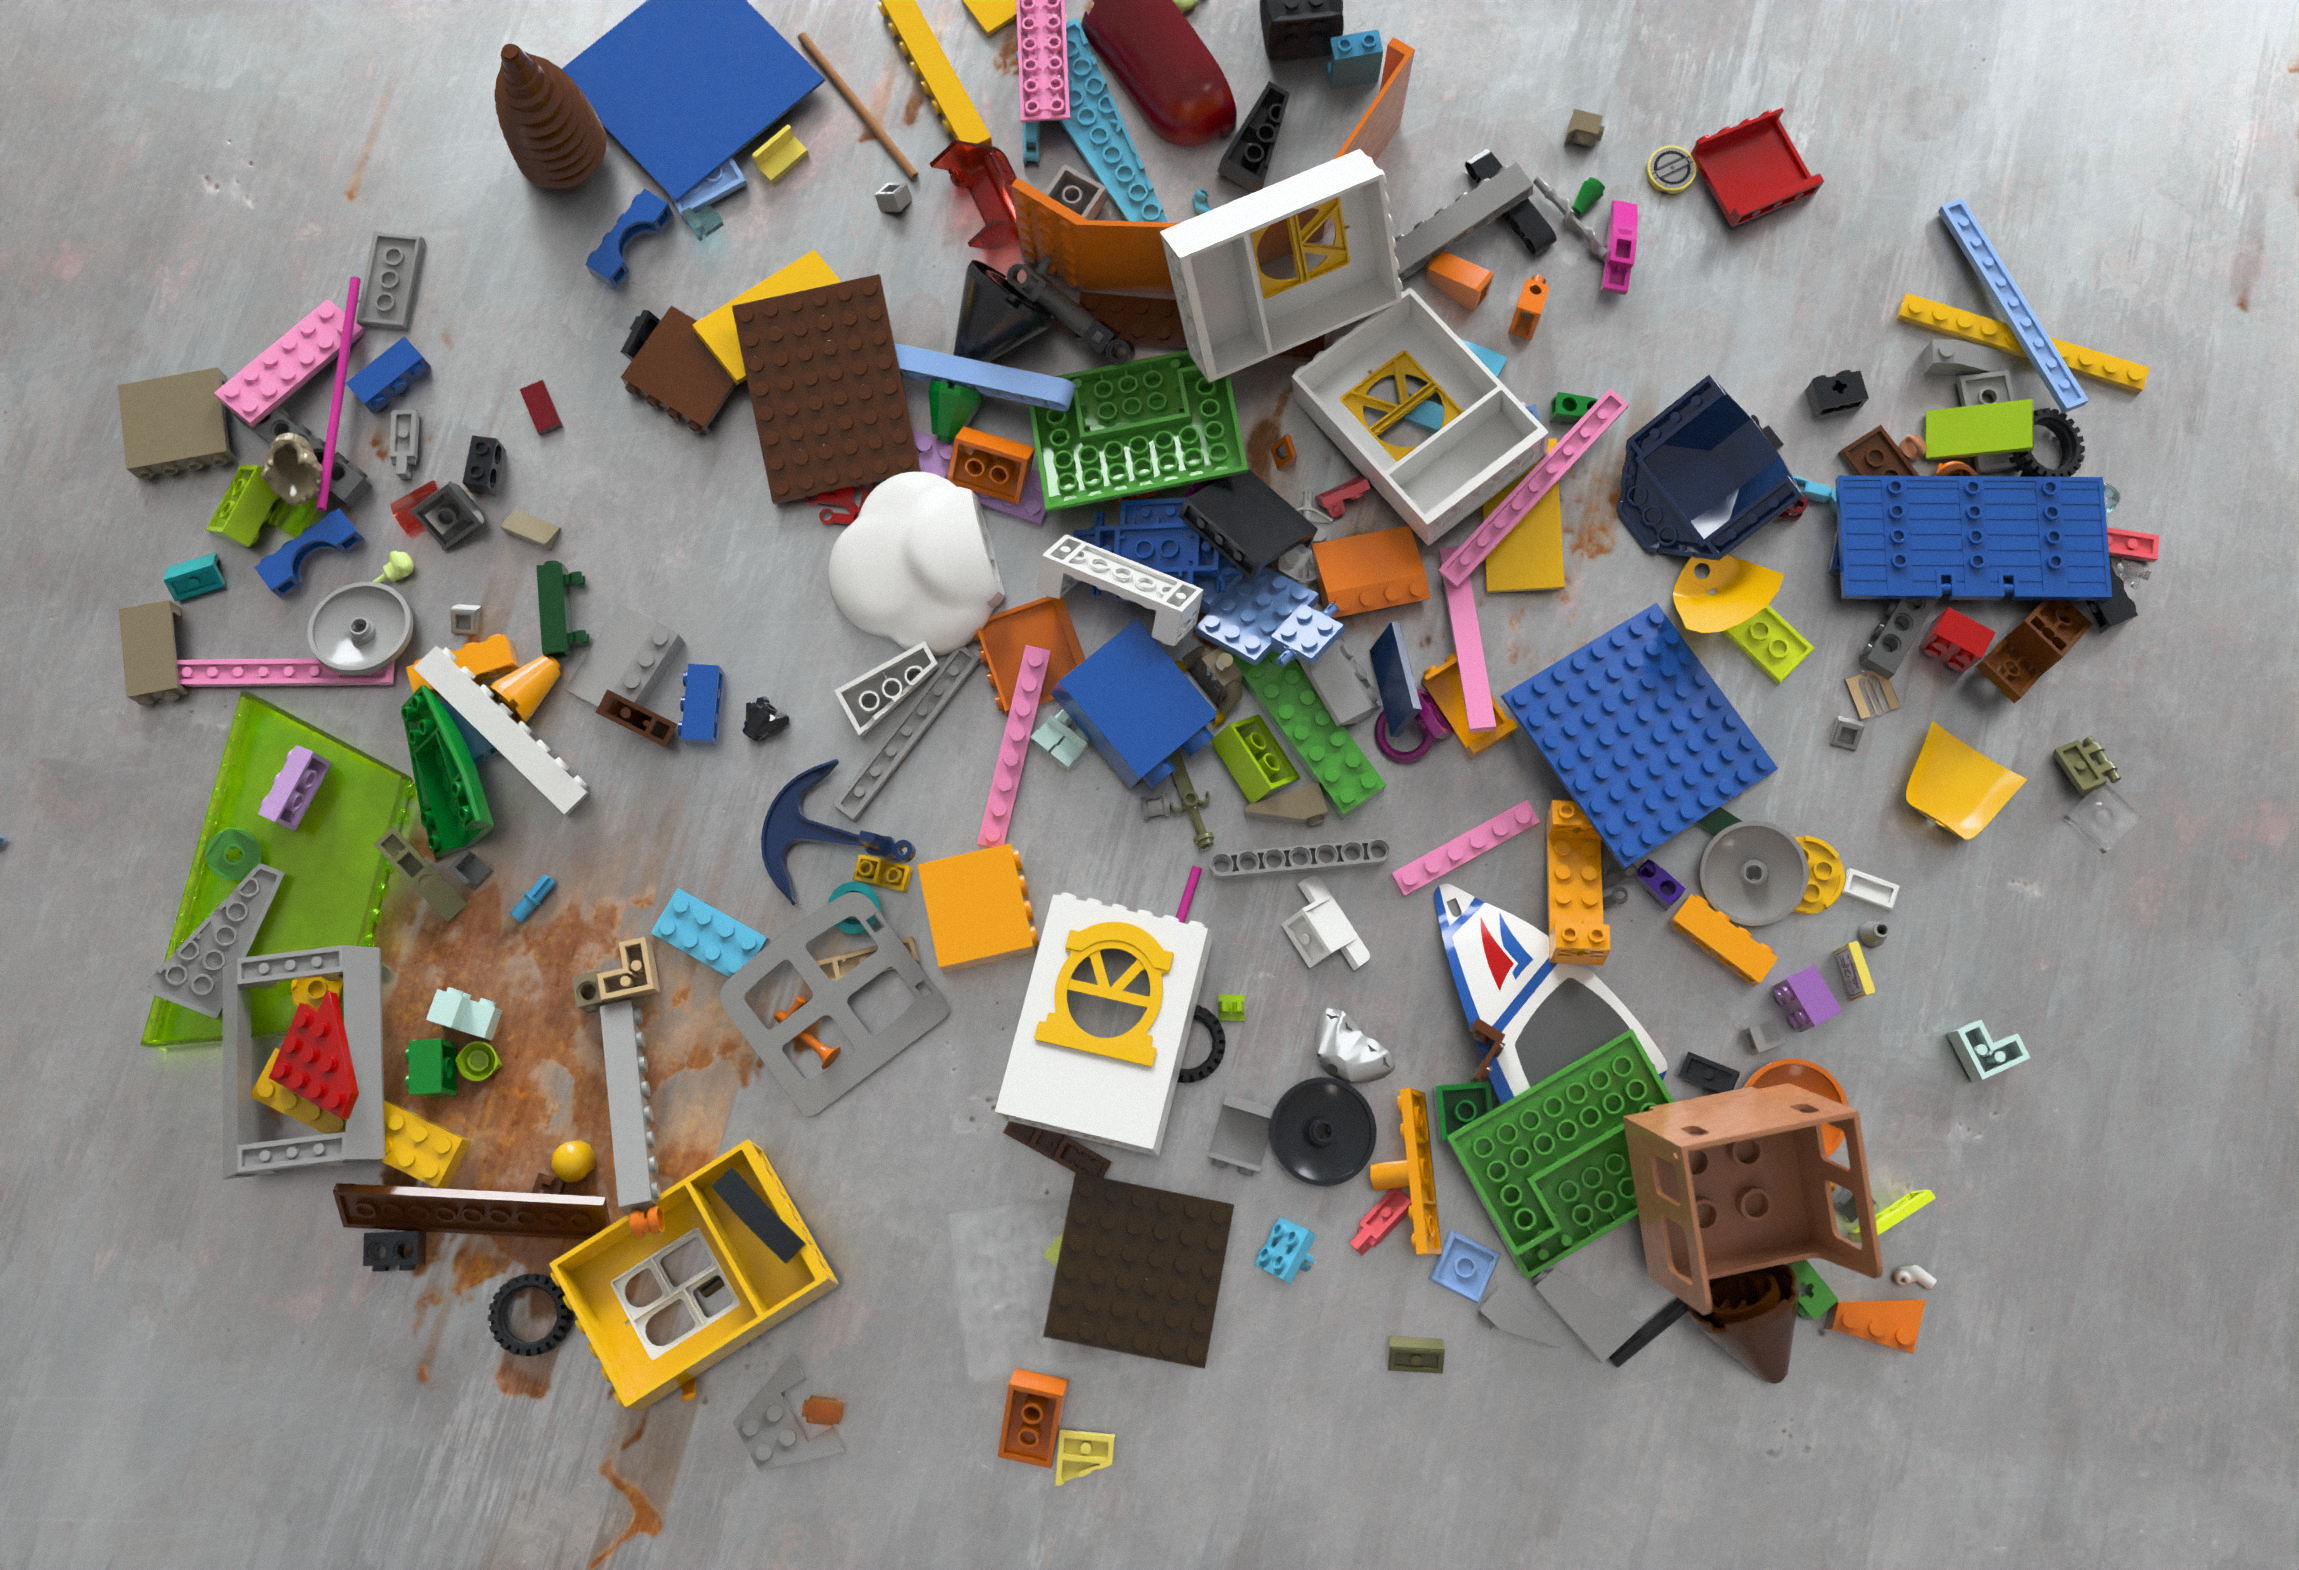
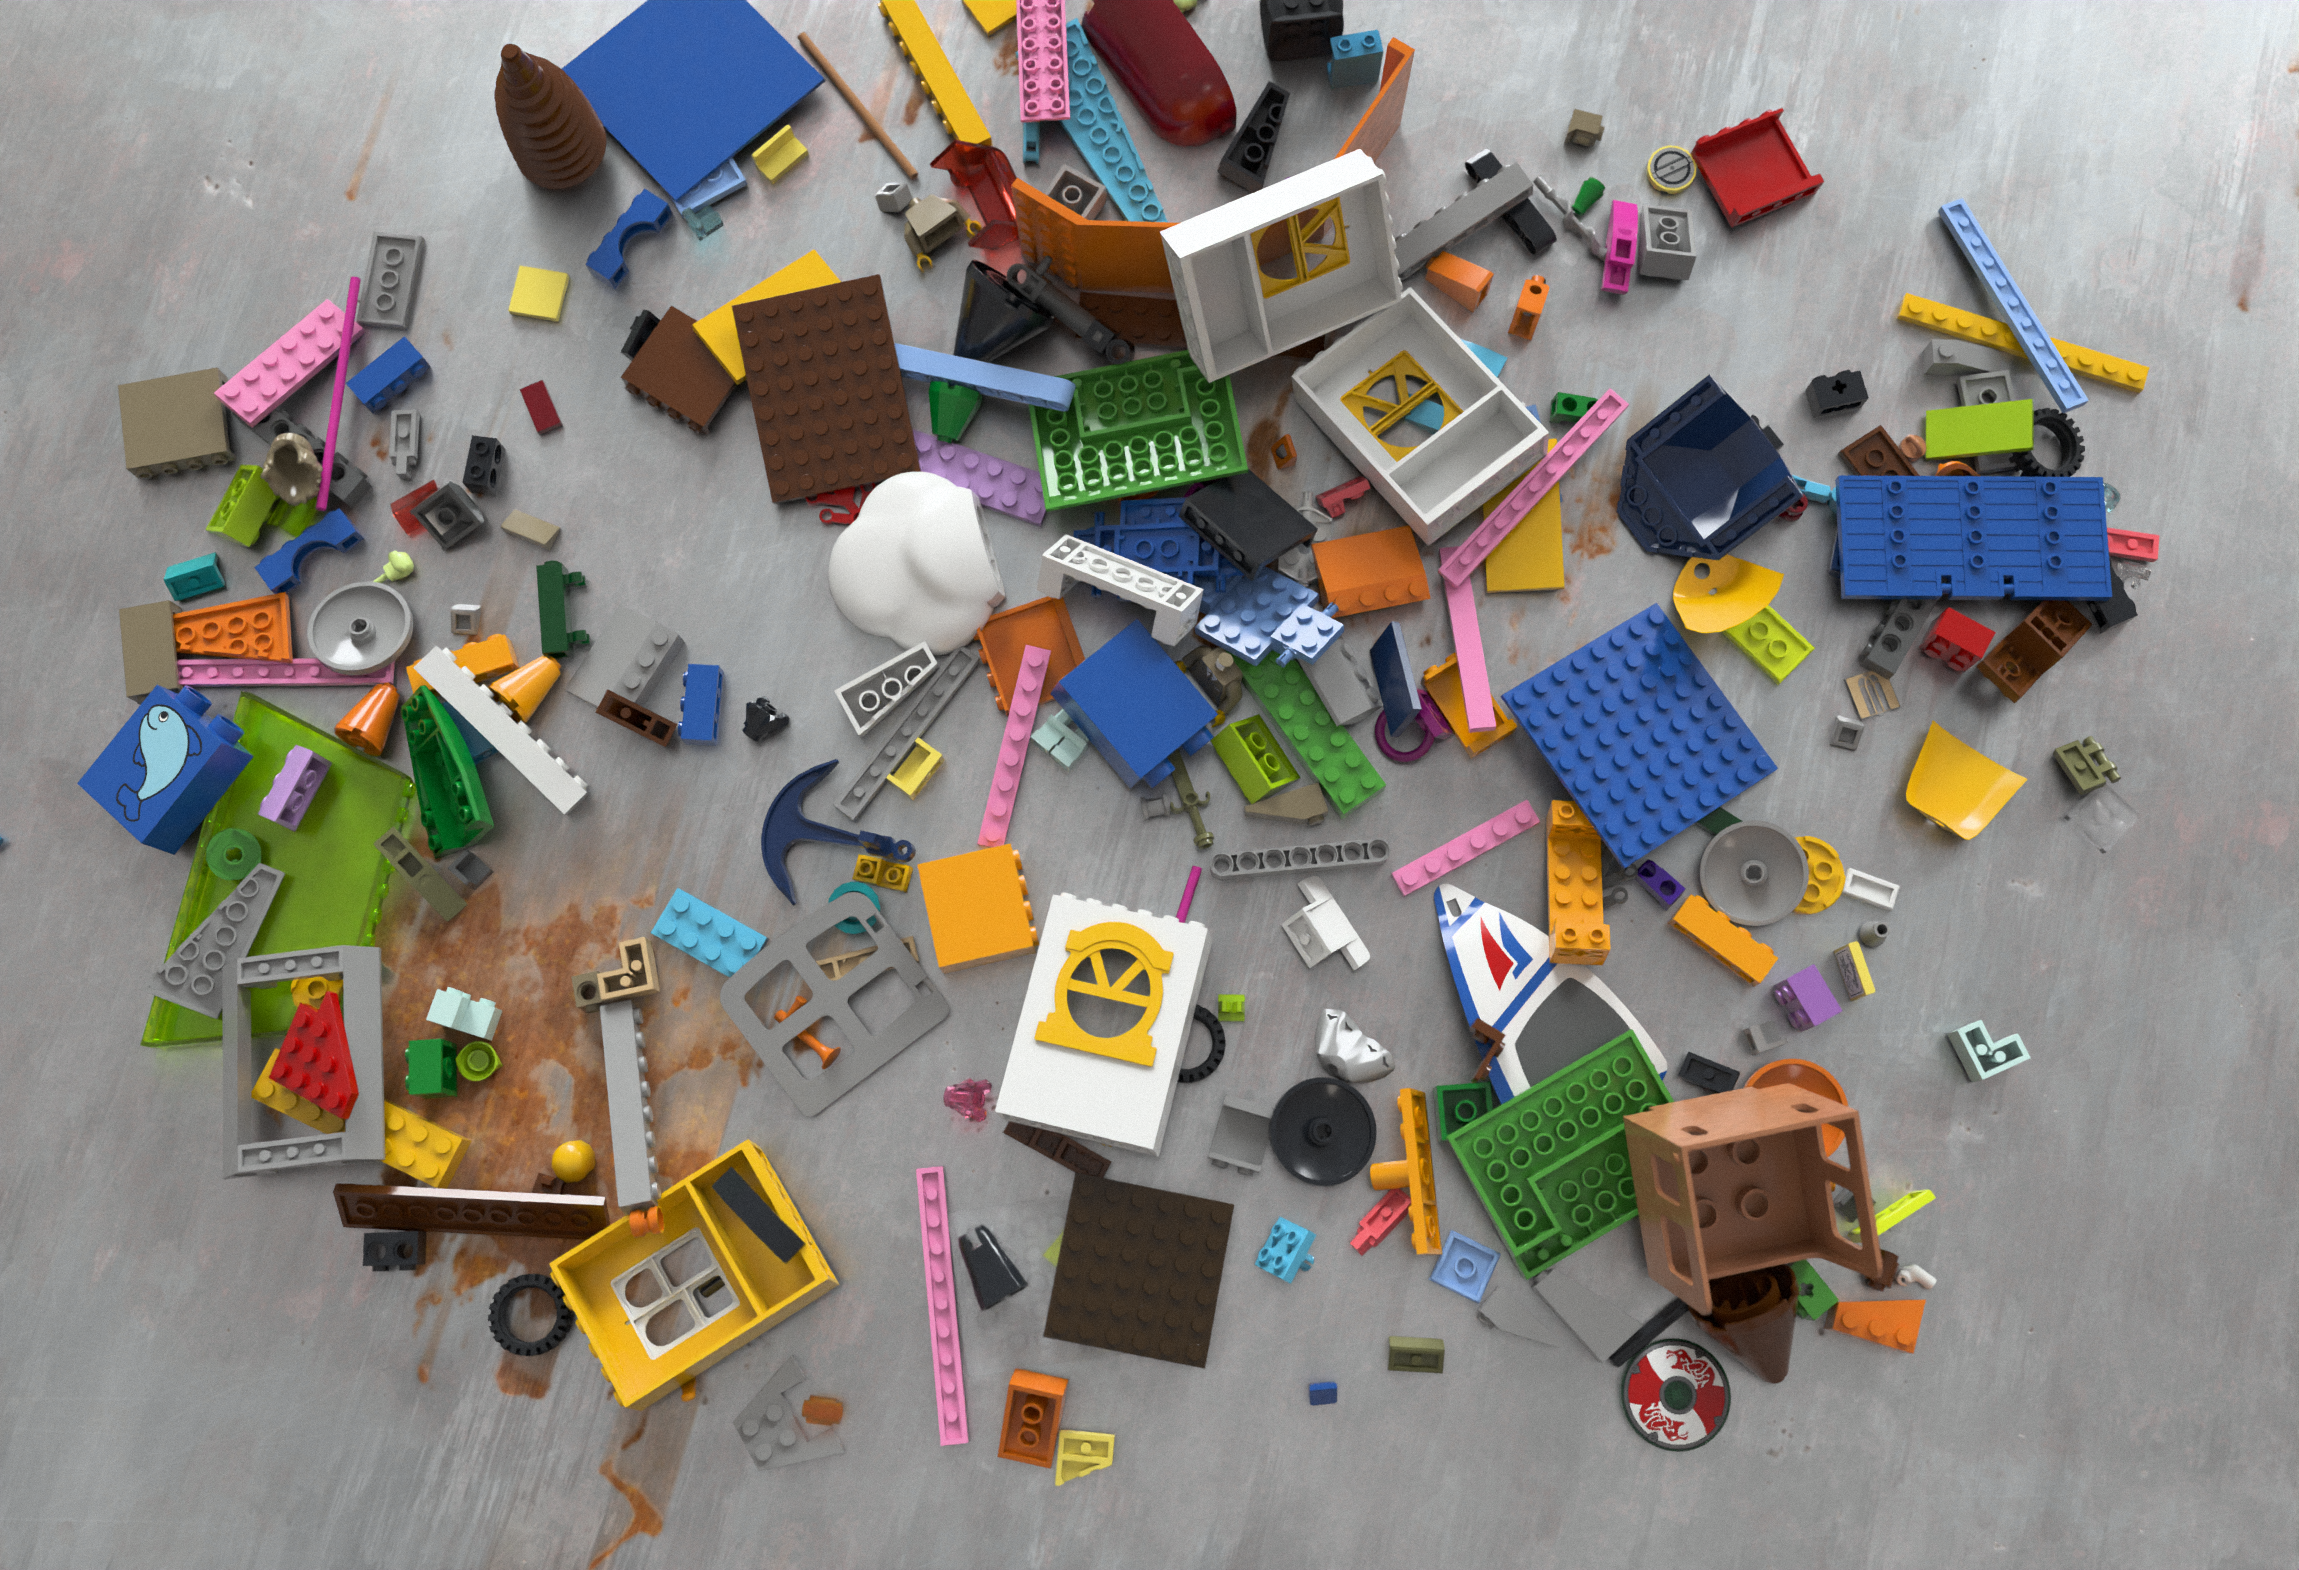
dark azure axle [510,874,555,923] -> none
orange slope [947,426,1036,504] -> none
medium azure arm [1192,189,1213,216] -> none
none -> blue brick [77,685,254,855]
none -> orange wing [173,592,293,663]
none -> orange cone [334,682,400,756]
none -> light yellow tile [508,265,570,322]
none -> light yellow panel [886,737,945,801]
none -> dark tan torso [904,194,982,273]
none -> bright pink plate [916,1166,969,1446]
none -> clear pink rock [944,1078,992,1122]
none -> black piece [958,1224,1028,1311]
none -> blue slope [1308,1382,1337,1406]
none -> dish [1619,1338,1731,1452]
none -> light grey slope [1638,204,1697,280]
none -> reddish brown brick [1864,1249,1899,1292]

